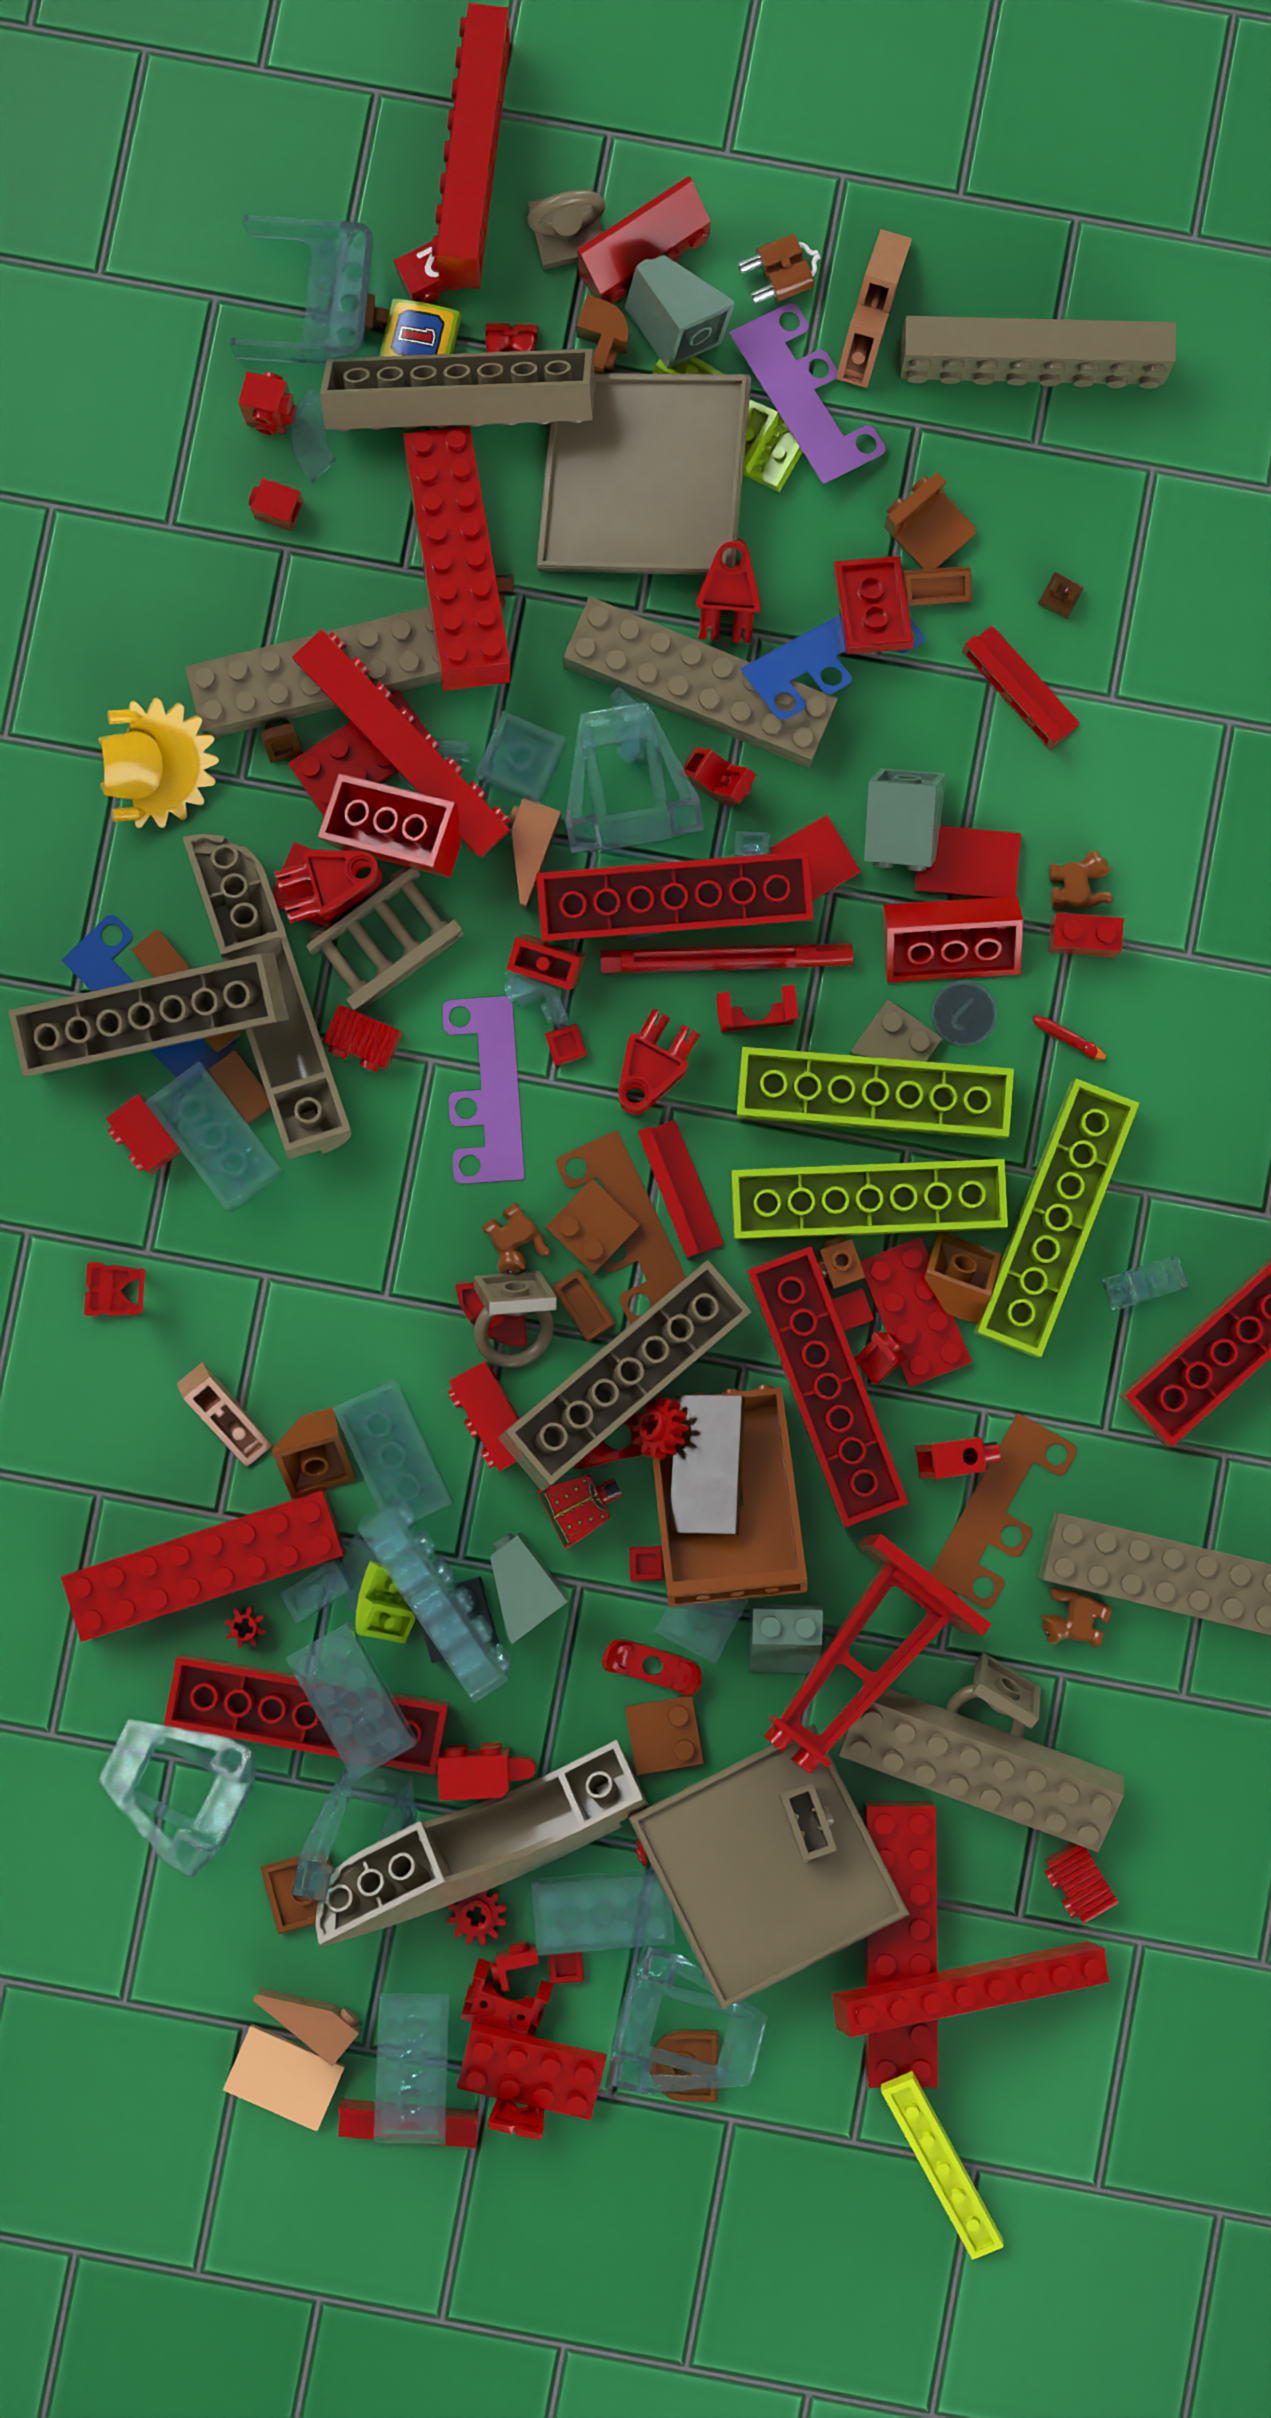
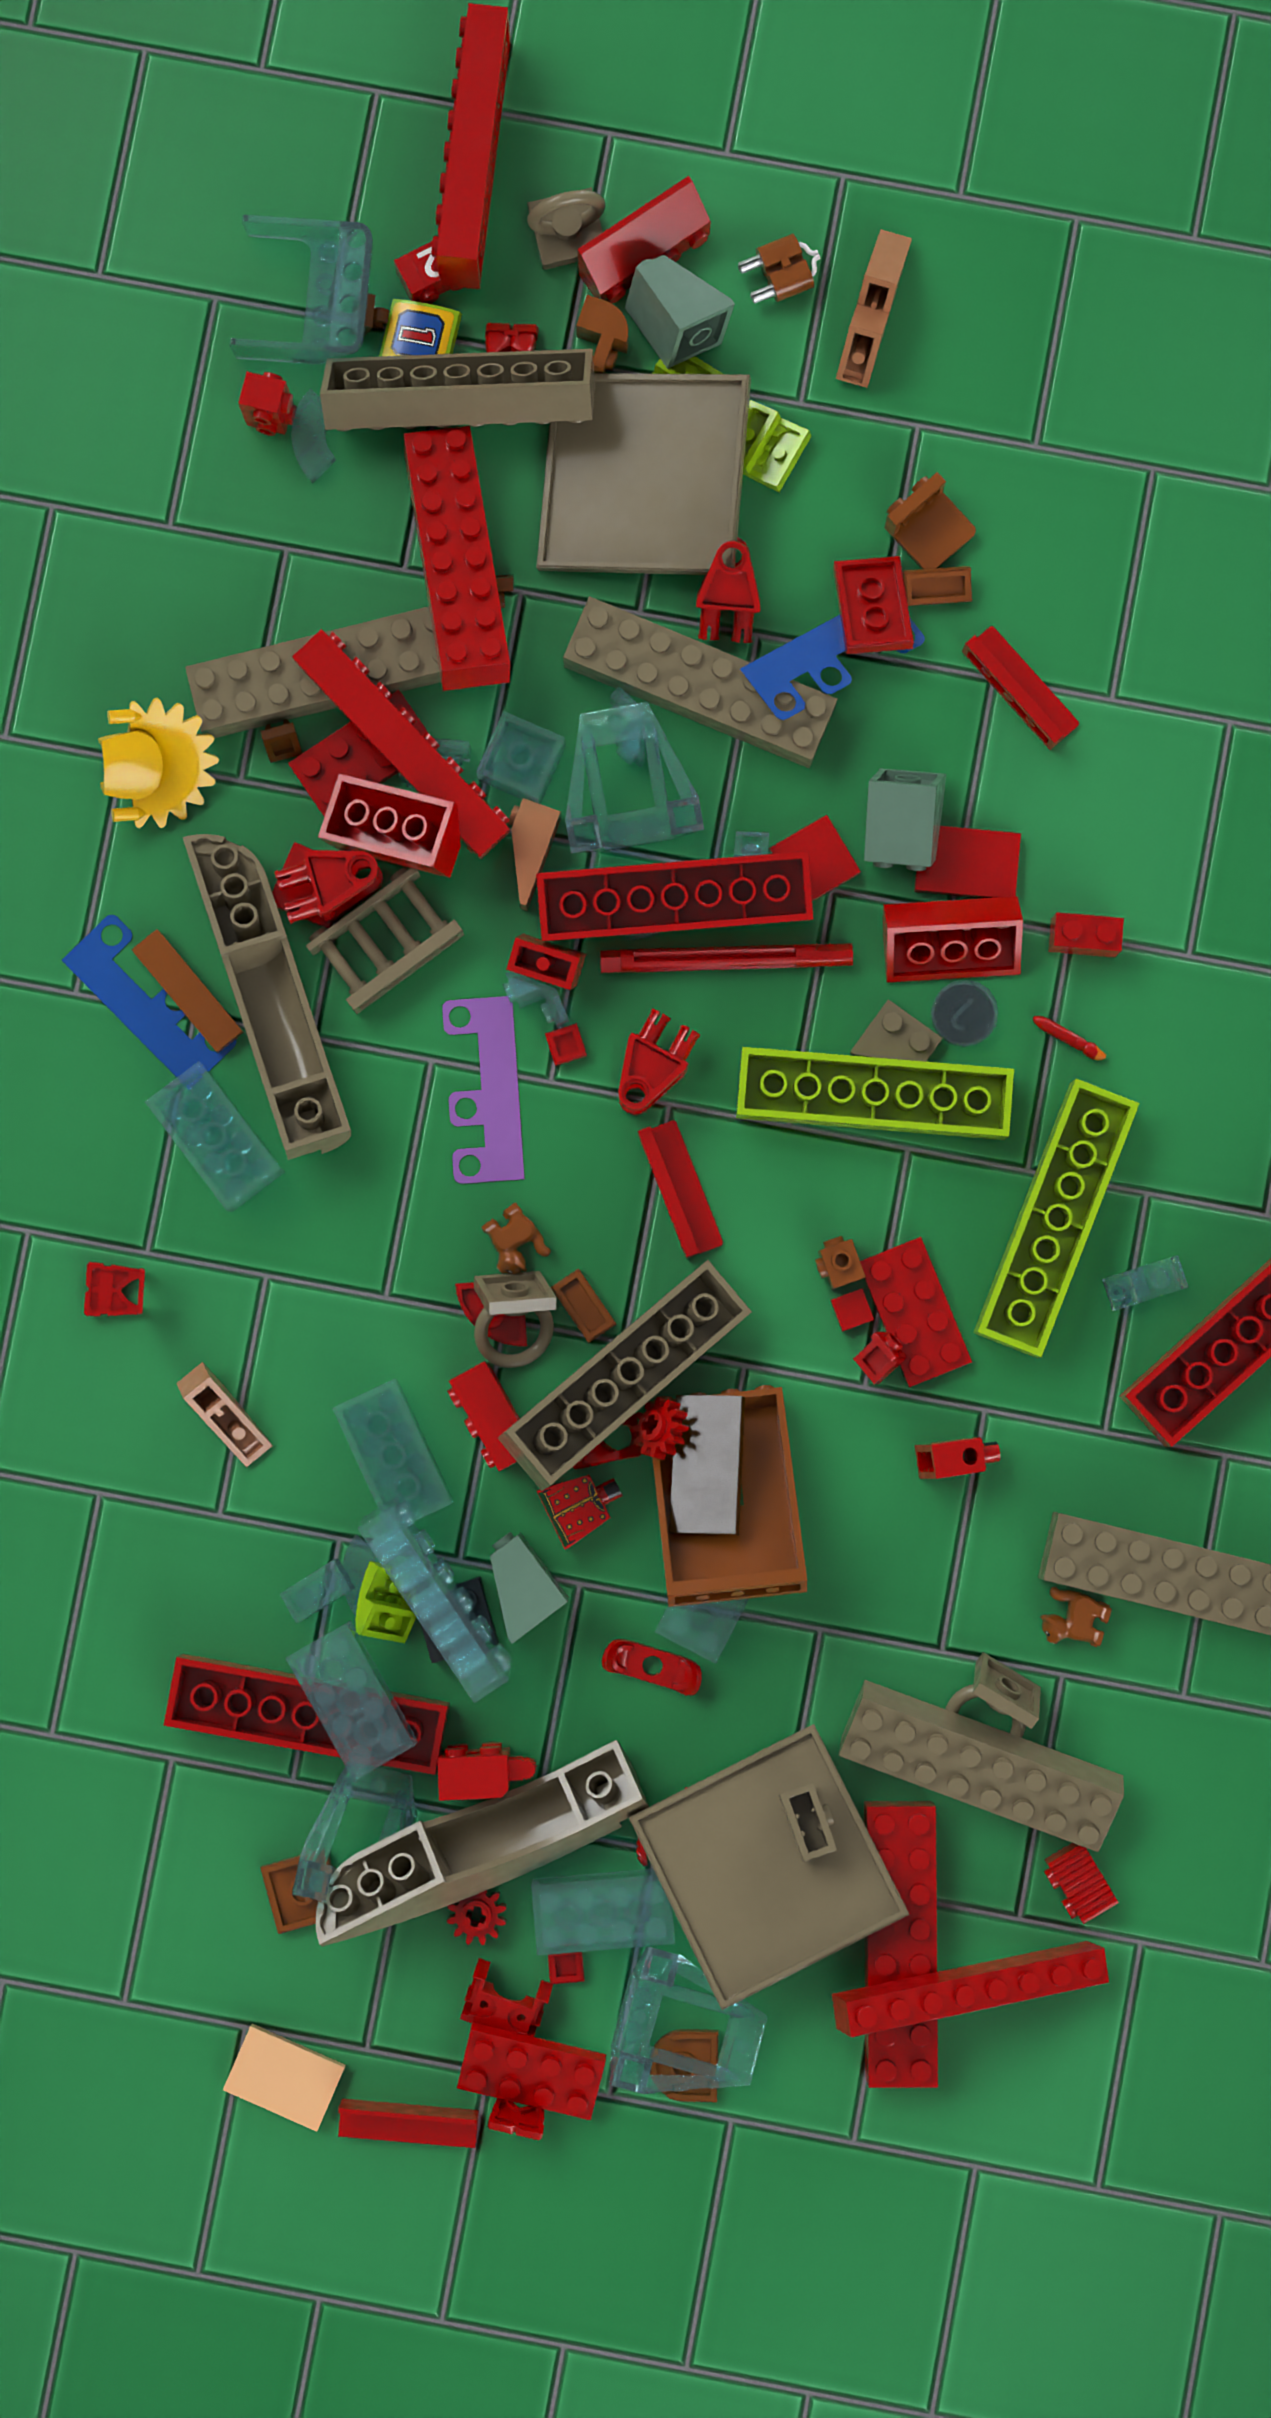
dark tan brick [8,953,289,1077] -> none
red brick [61,1489,347,1642] -> none
clear light blue windscreen [98,1719,255,1877] -> none
red brick [106,1094,184,1174] -> none
dark orange tile [208,1050,271,1124] -> none
red gear [224,1605,267,1648] -> none
red brick [249,478,303,531] -> none
nougat slope [253,1988,362,2066] -> none
dark orange slope [272,1406,357,1499] -> none
red brick [323,1004,403,1073] -> none
clear light blue brick [374,1993,450,2144] -> none
red bracket [491,1941,540,1992] -> none
dark orange plate [545,1179,641,1274] -> none
dark orange piece [556,1130,686,1324] -> none
dark orange plate [625,1696,704,1775] -> none
red tile [629,1546,664,1581] -> none
red brick [678,746,757,807] -> none
red piece [716,985,798,1033] -> none
medium lavender piece [728,303,886,484] -> none
lime brick [731,1159,1008,1241] -> none
red brick [746,1246,909,1528] -> none
sand green slope [749,1603,823,1673] -> none
red piece [763,1534,992,1774] -> none
neon yellow plate [881,2071,1004,2260] -> none
dark tan brick [899,316,1176,389] -> none
dark orange slope [924,1232,1001,1325] -> none
dark orange piece [930,1413,1077,1608] -> none
reddish brown tile [1038,572,1084,619] -> none
dark orange animal [1048,851,1114,908] -> none

